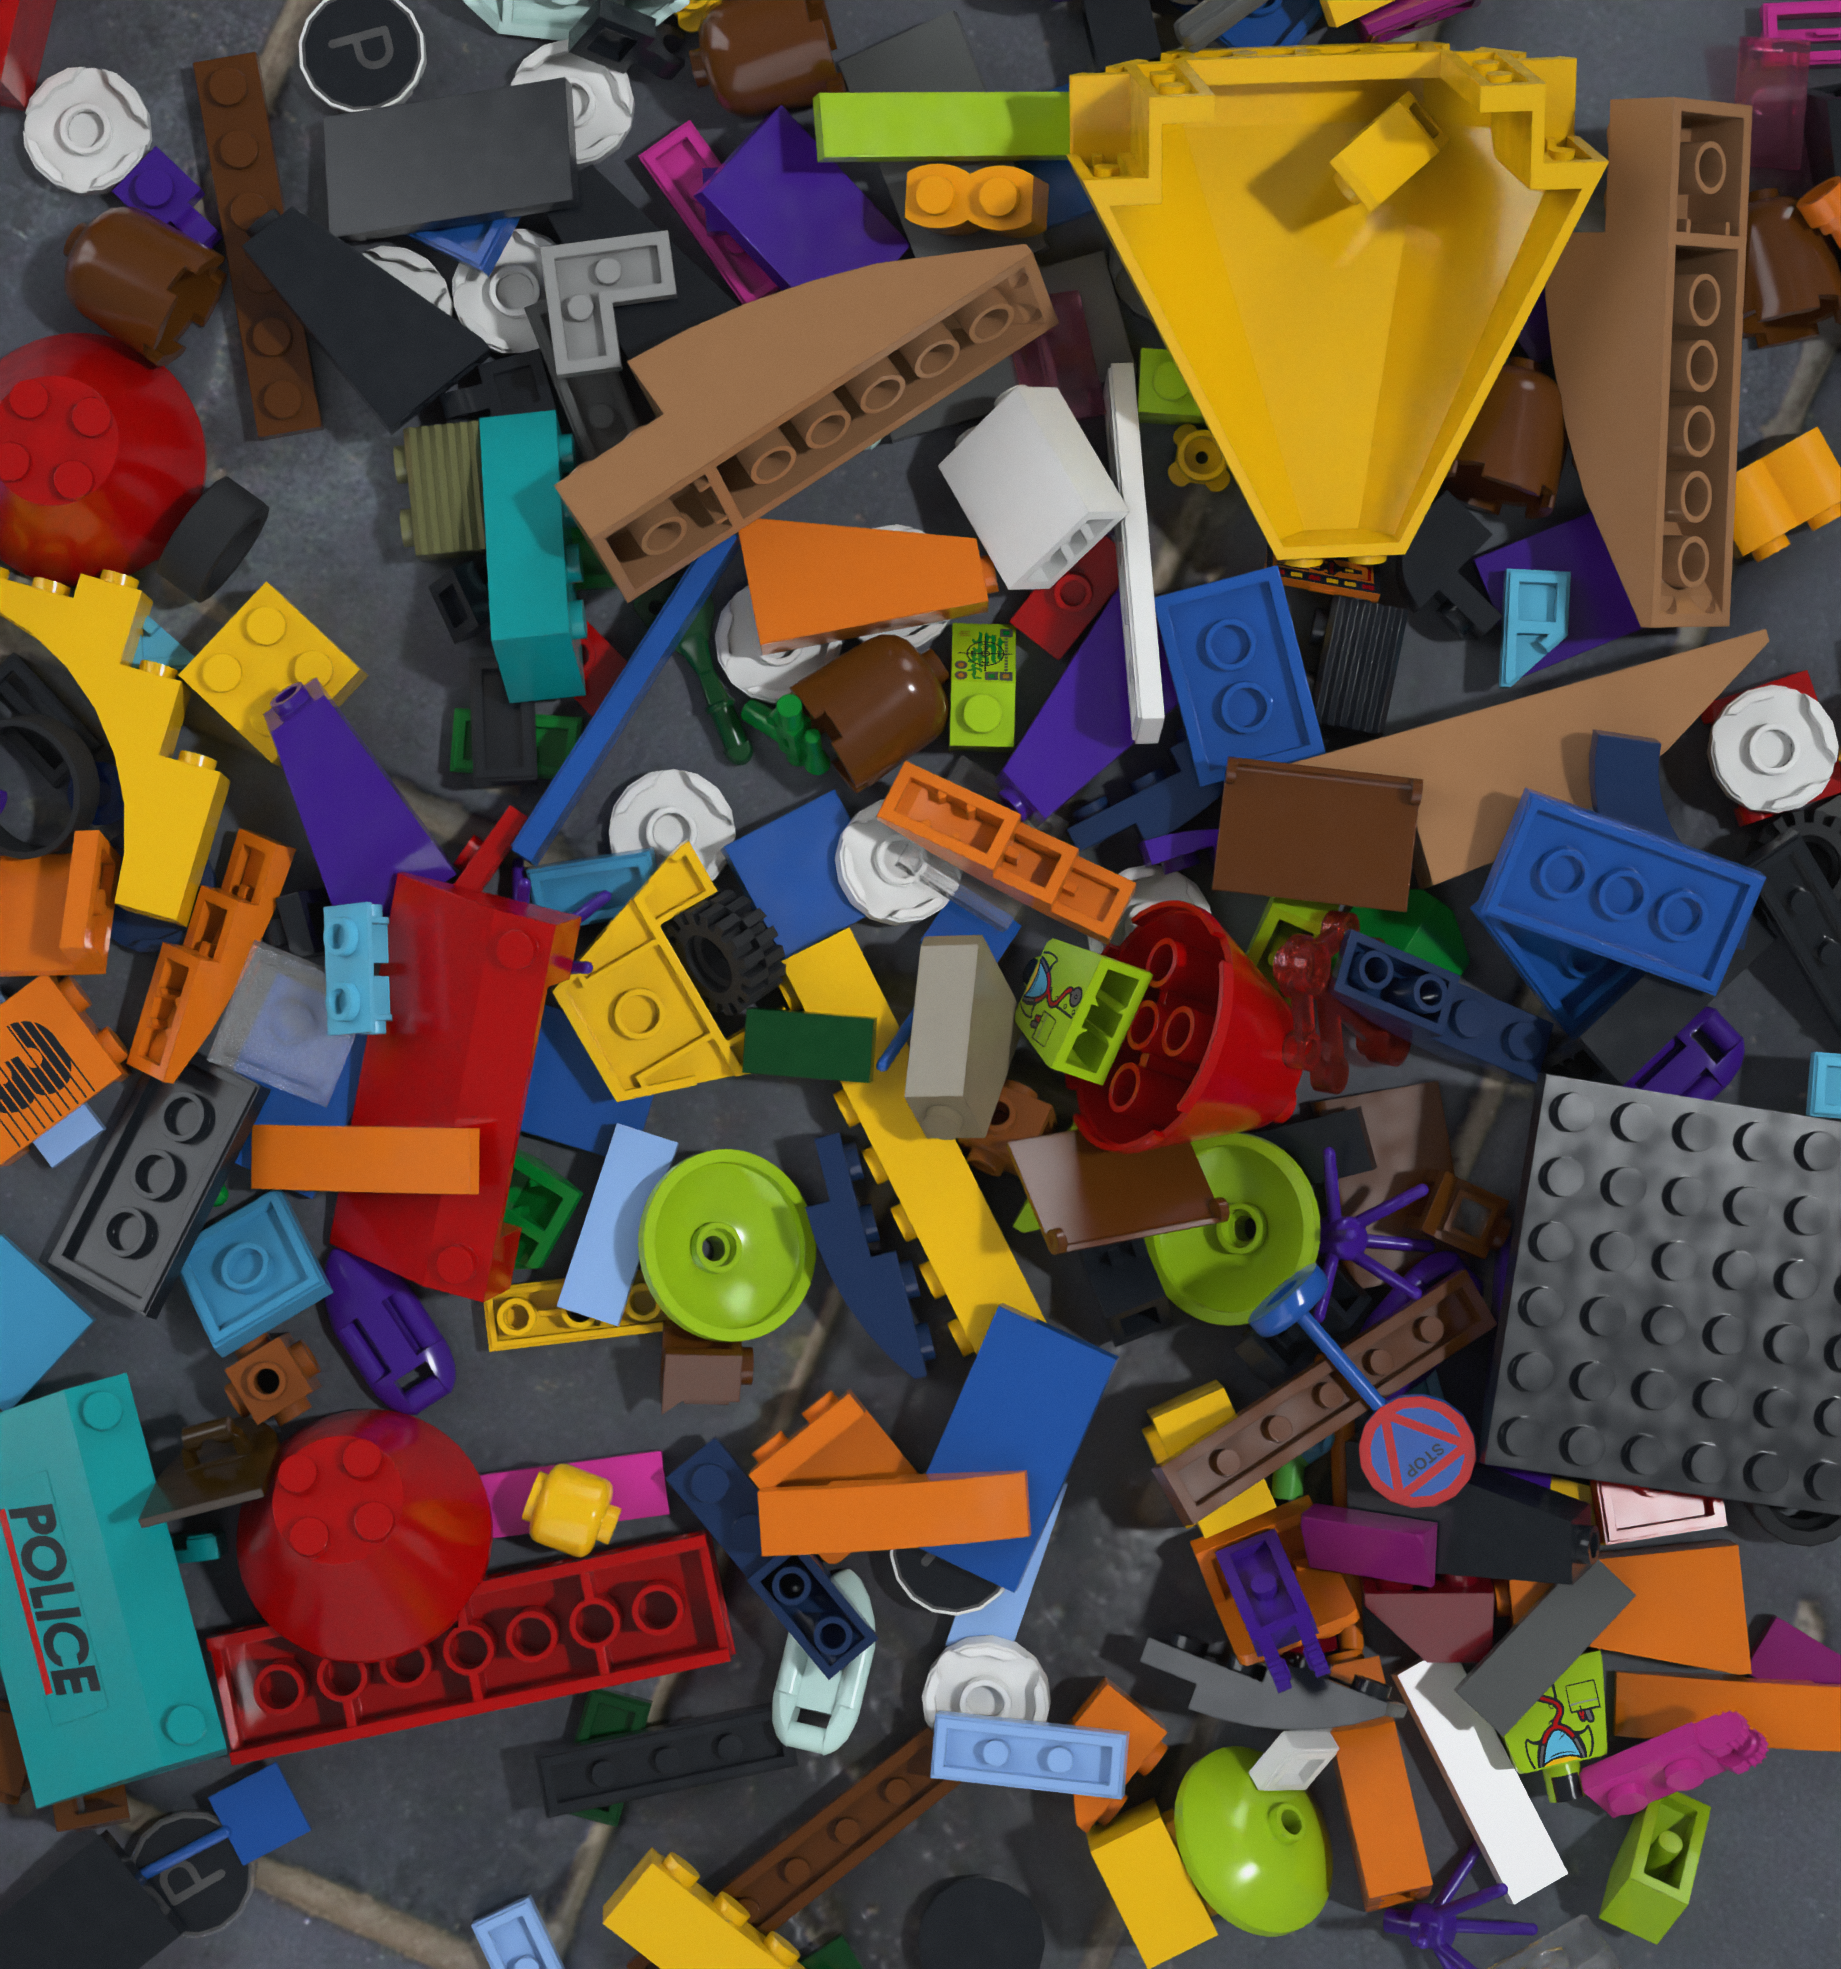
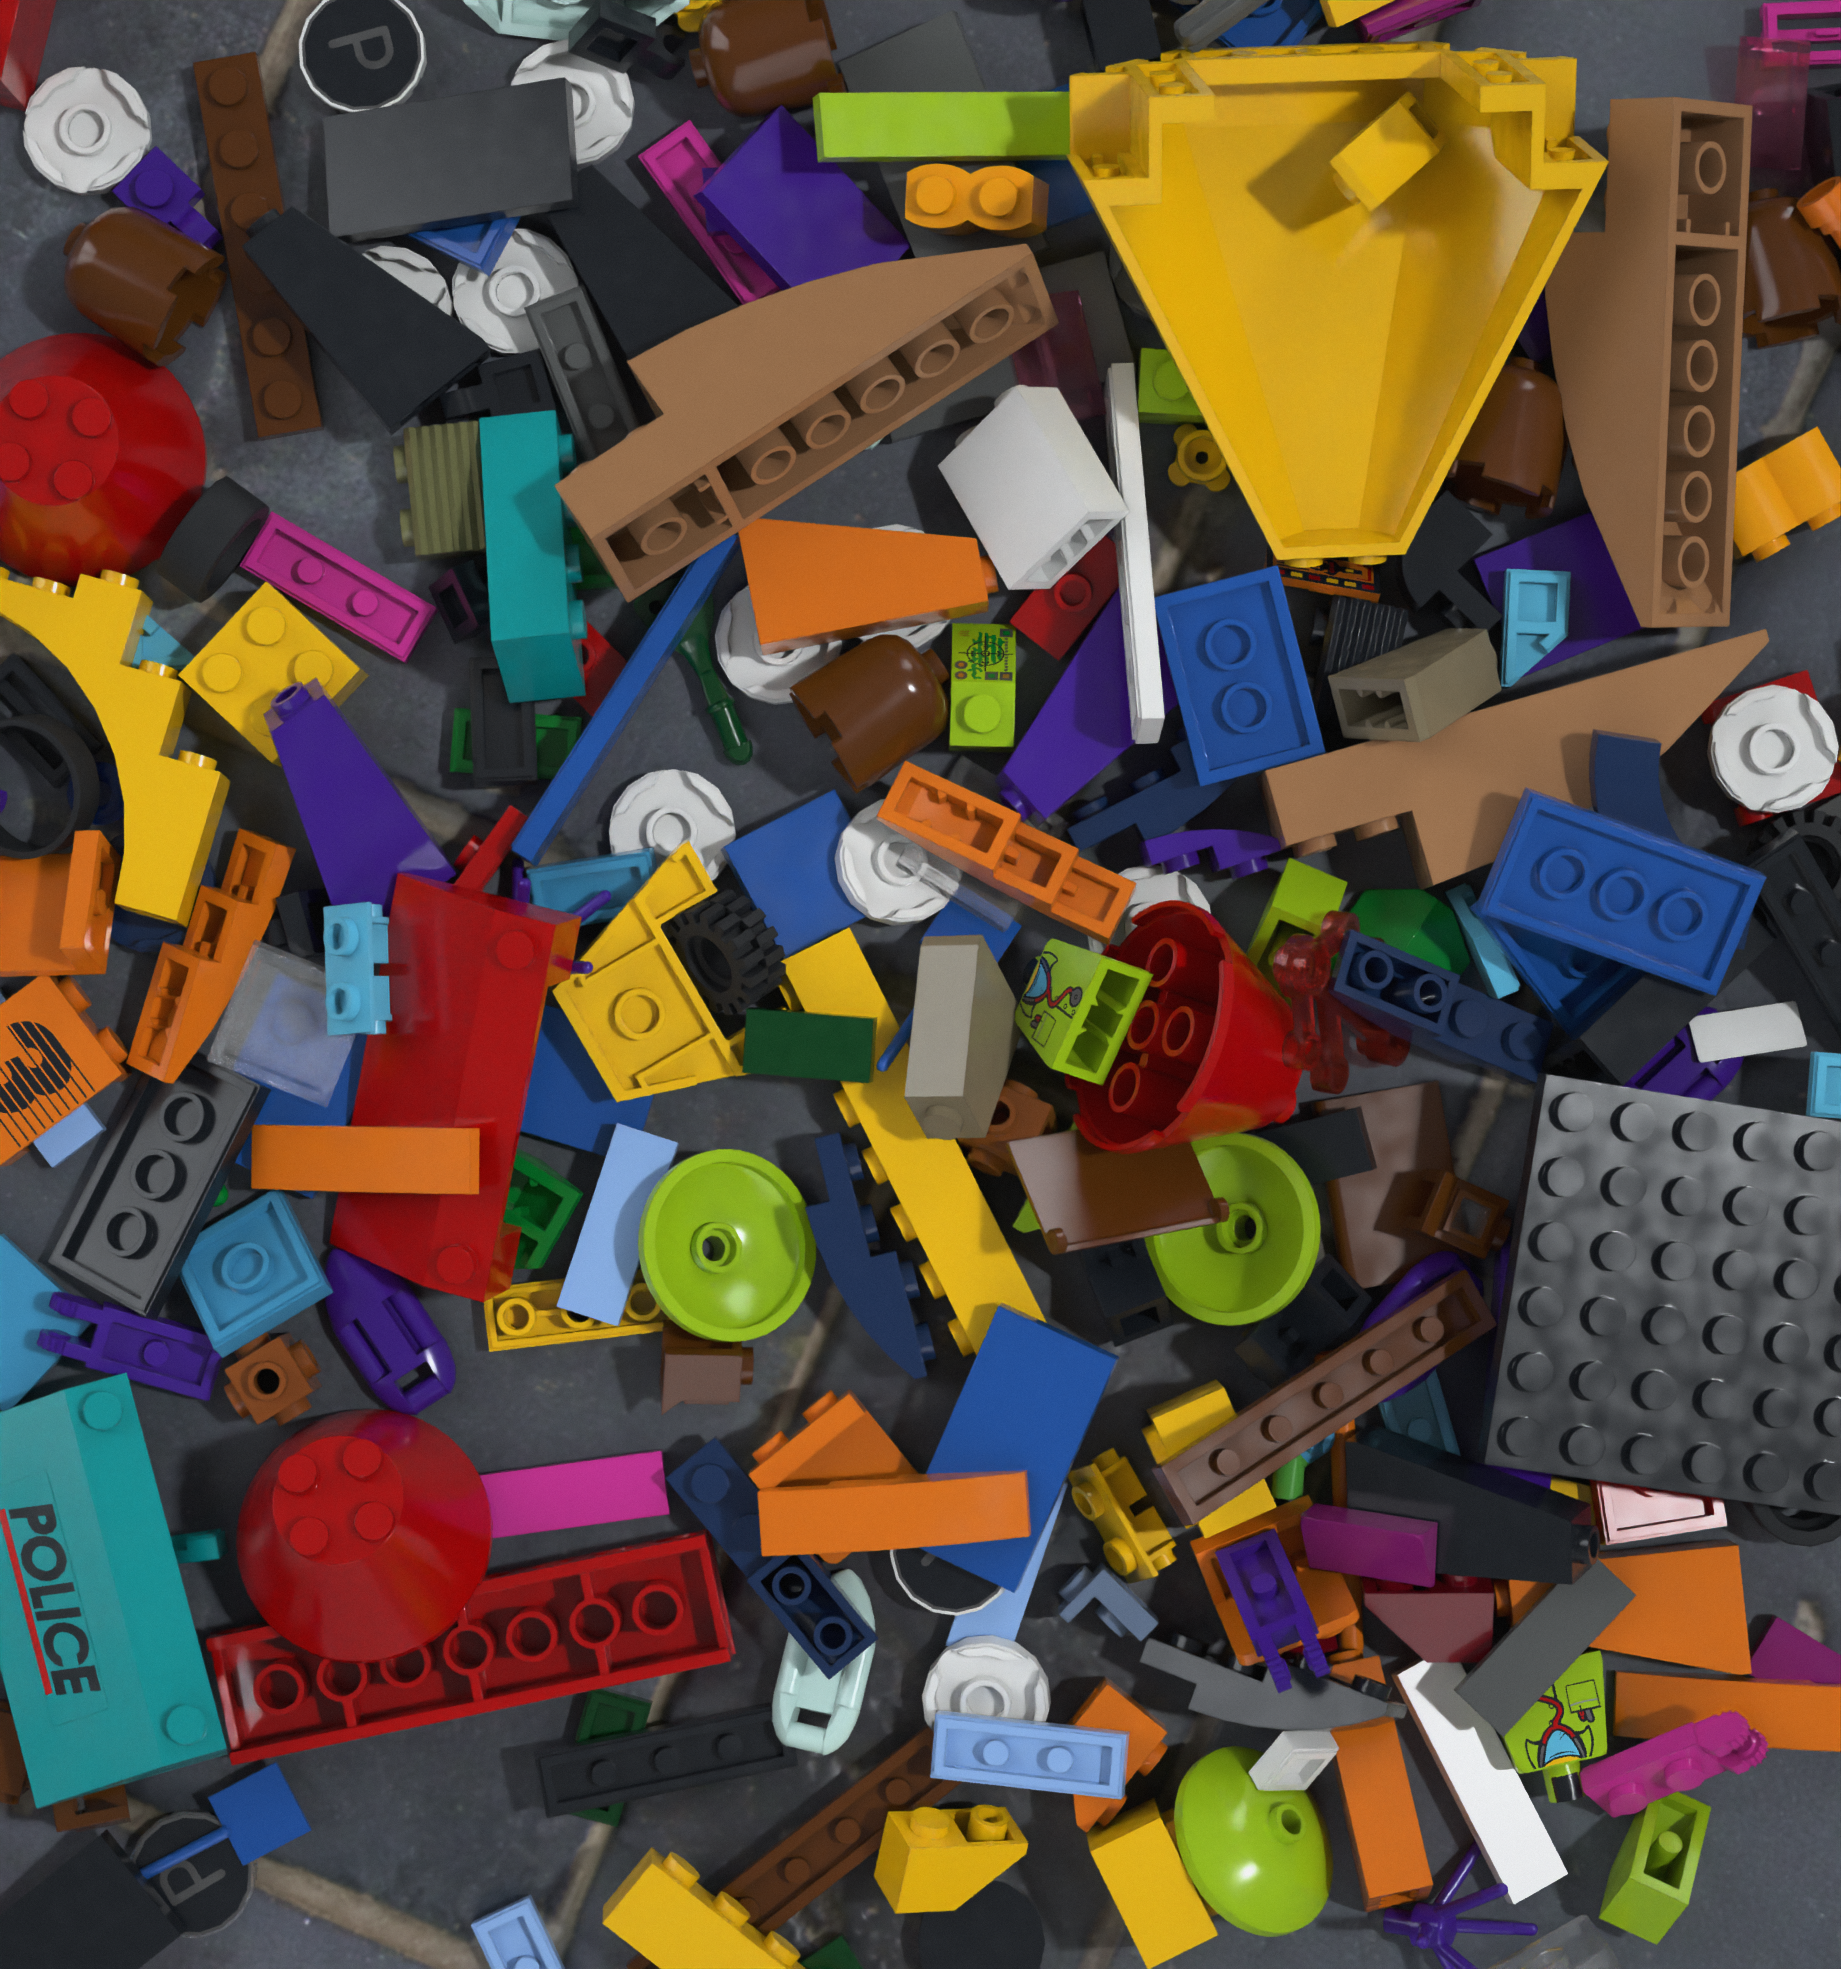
dark brown shield [138,1416,281,1528] -> none
yellow head [522,1463,622,1558] -> none
light grey plate [540,230,678,379] -> none
green piece [741,694,831,775] -> none
reddish brown piece [1212,756,1423,912] -> none
blue piece [1247,1262,1477,1508] -> none
dark purple plant [1312,1147,1435,1323] -> none
none -> dark purple hinge [37,1291,223,1401]
none -> dark pink tile [240,512,438,664]
none -> yellow slope [874,1804,1029,1914]
none -> sand blue bracket [1058,1562,1159,1641]
none -> yellow hinge [1067,1448,1177,1584]
none -> dark tan slope [1328,628,1502,742]
none -> medium azure tile [1444,883,1520,999]
none -> white sticker [1689,1001,1807,1063]

